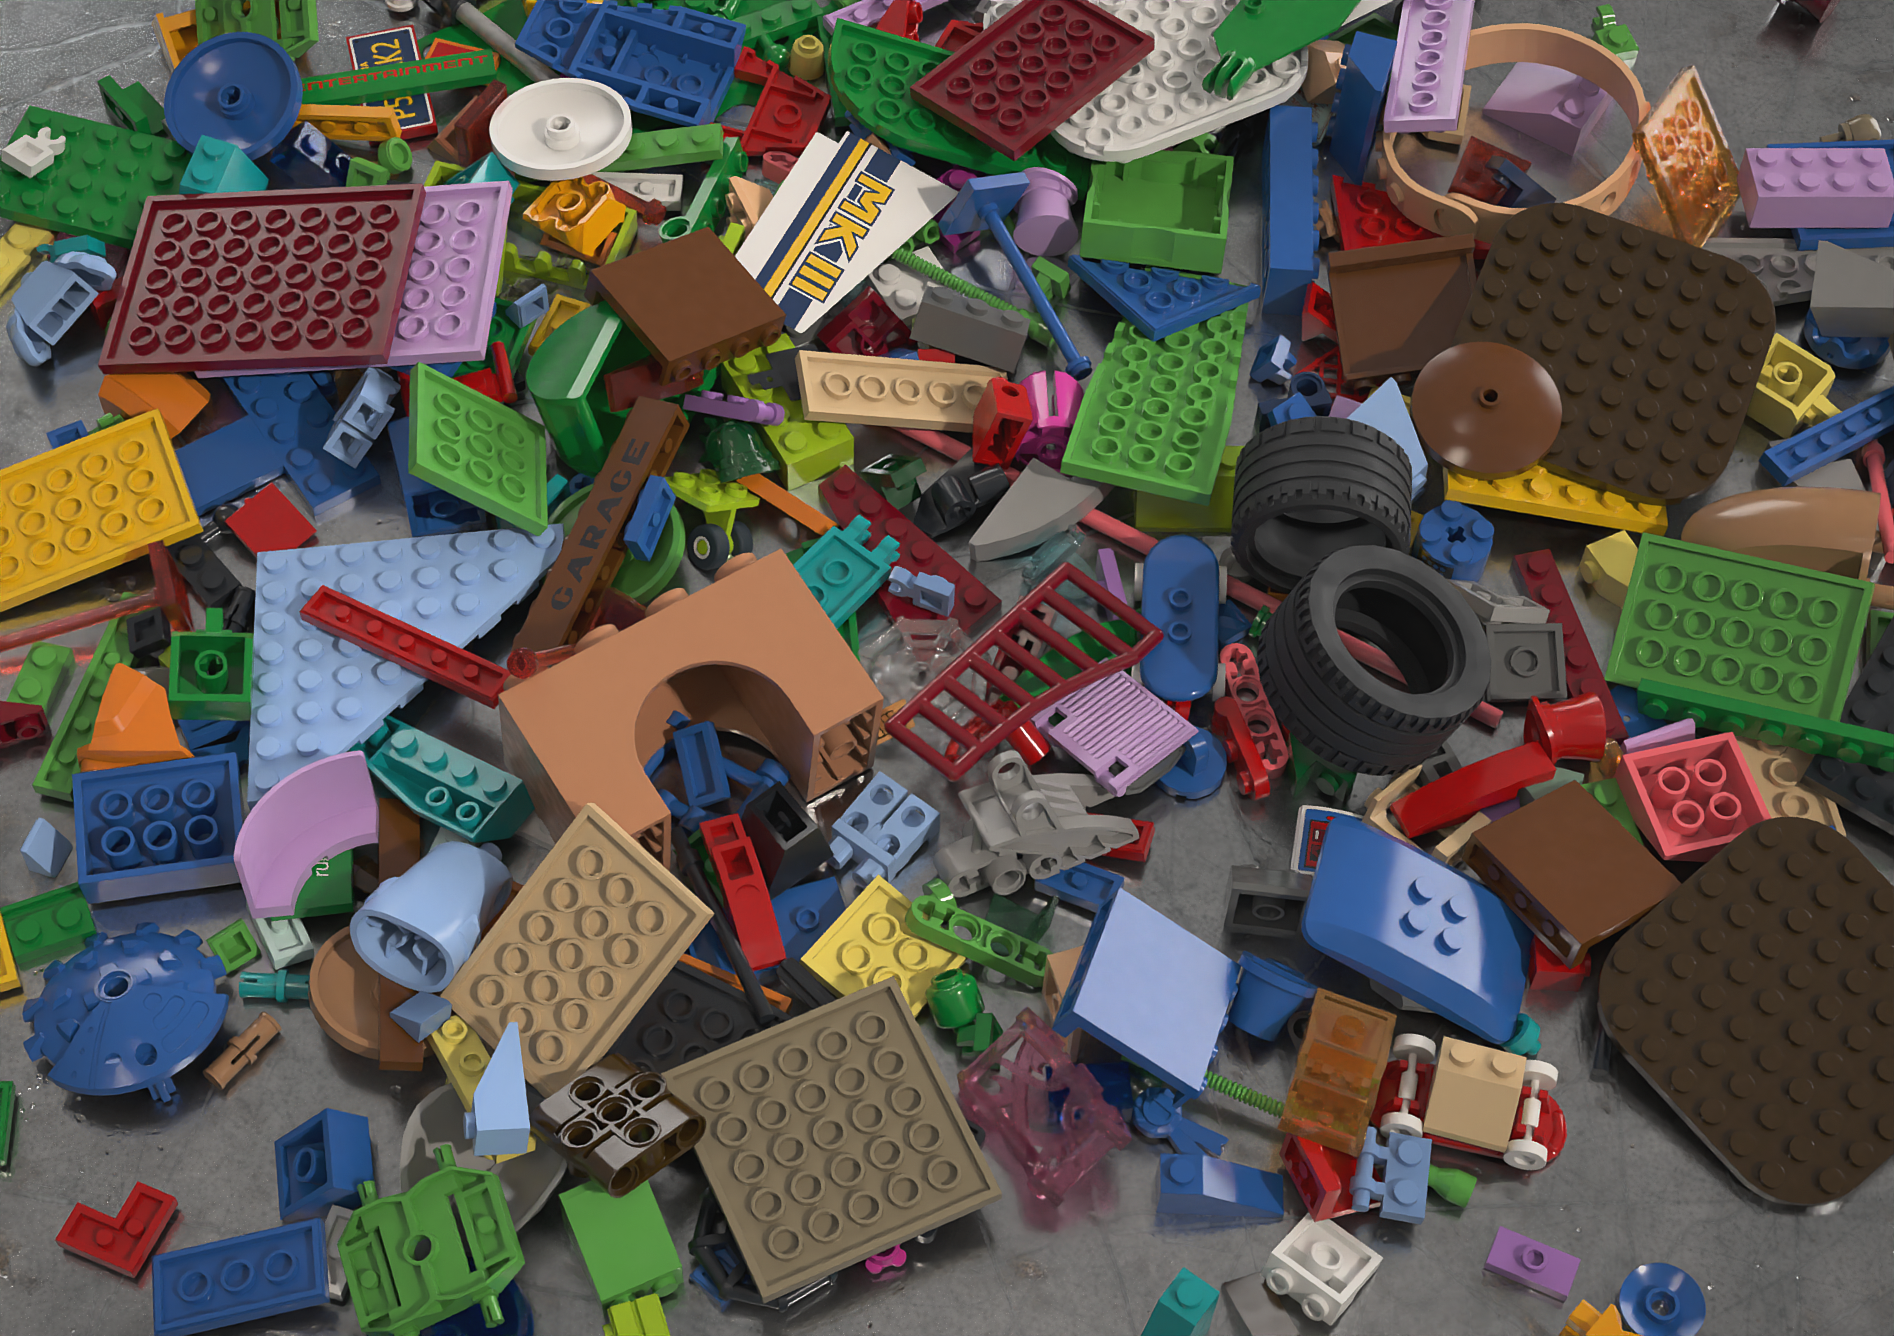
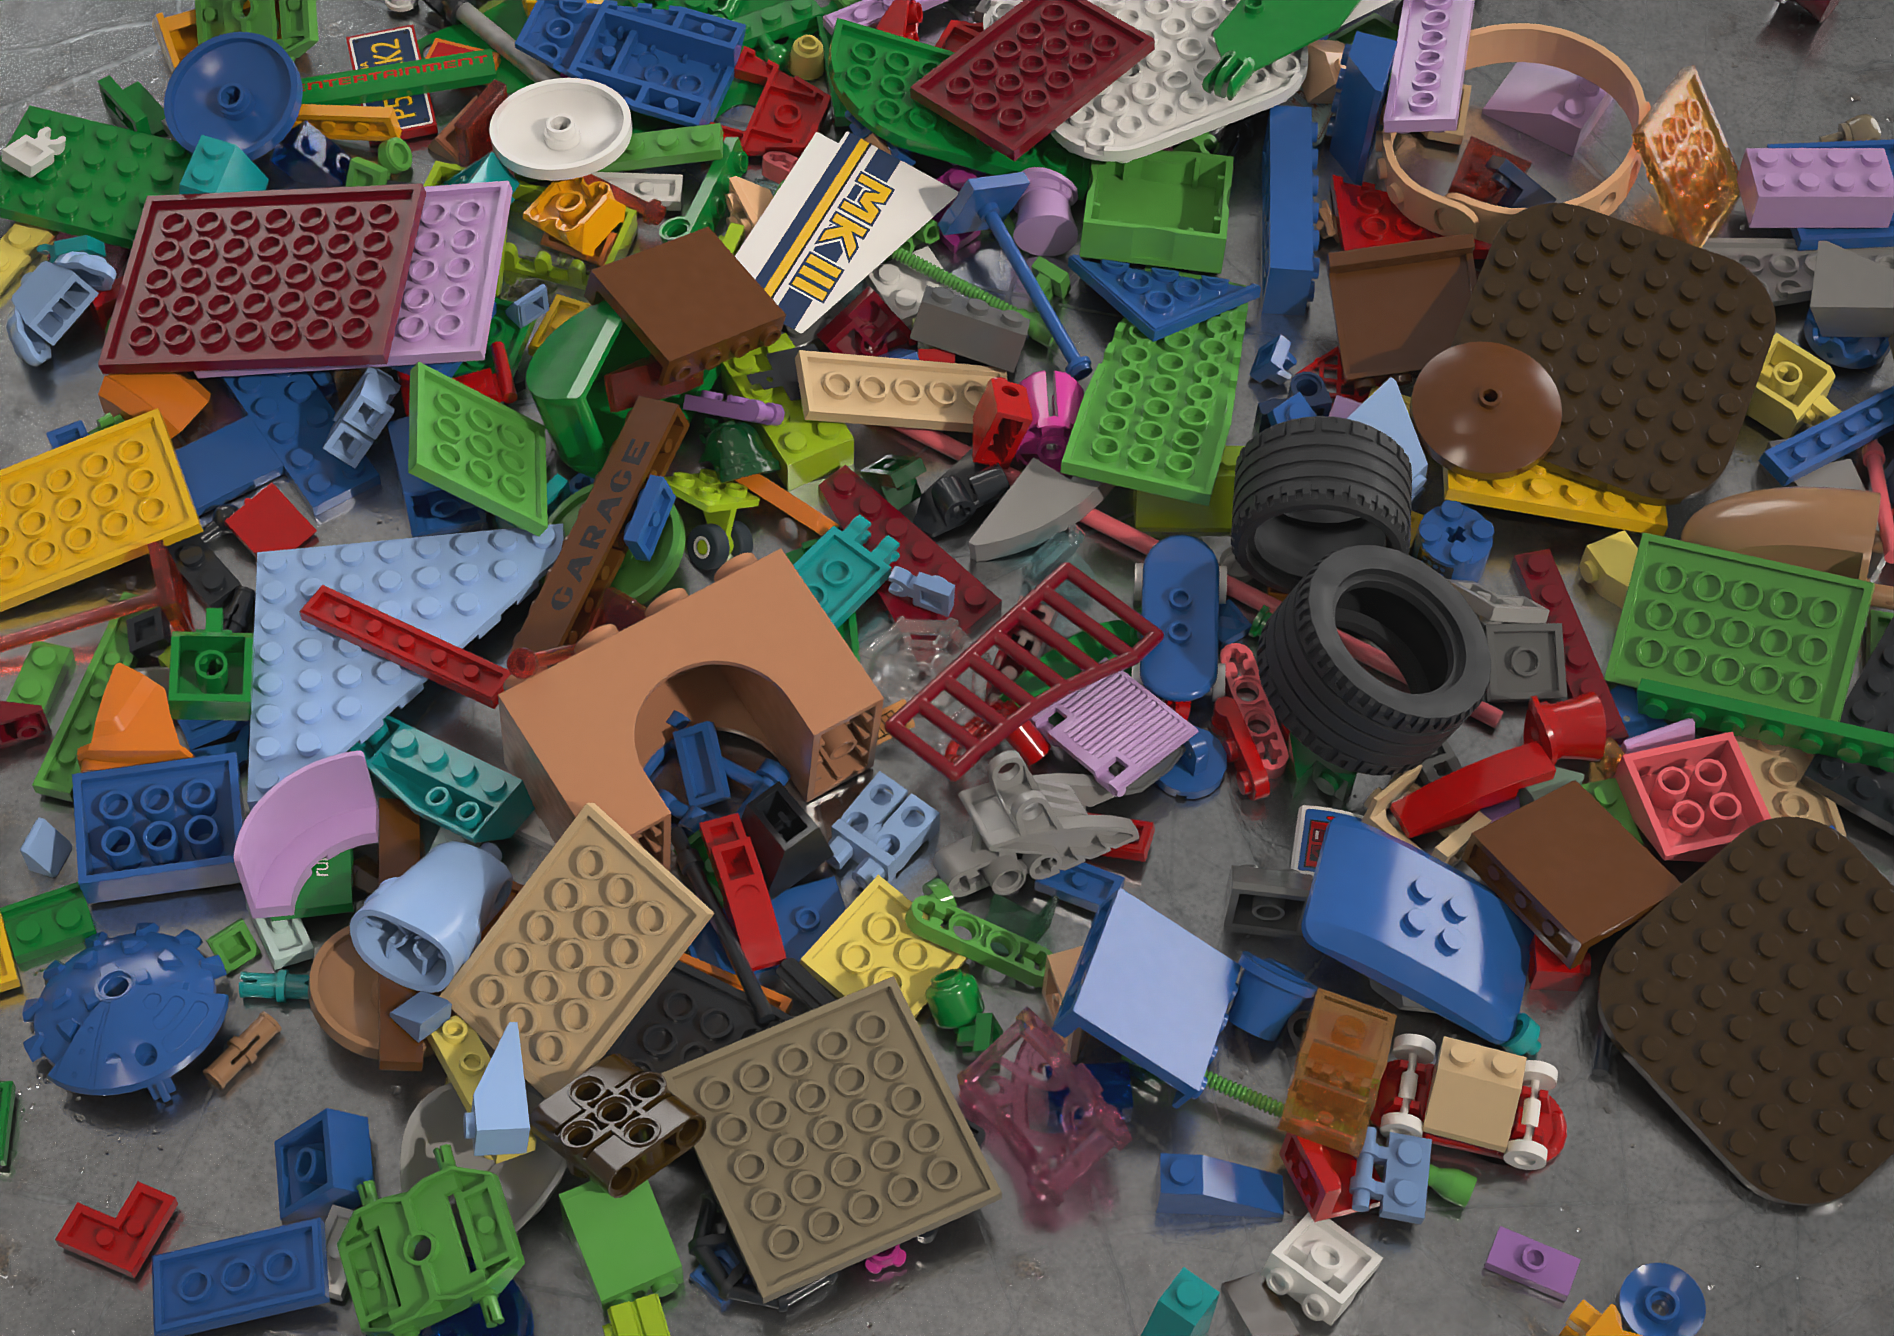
medium lavender plate [1095,548,1127,621] -> none
blue piece [1131,1087,1229,1157] -> none
red slope [1302,282,1338,344] -> none
bright green plate [1592,4,1639,61] -> none

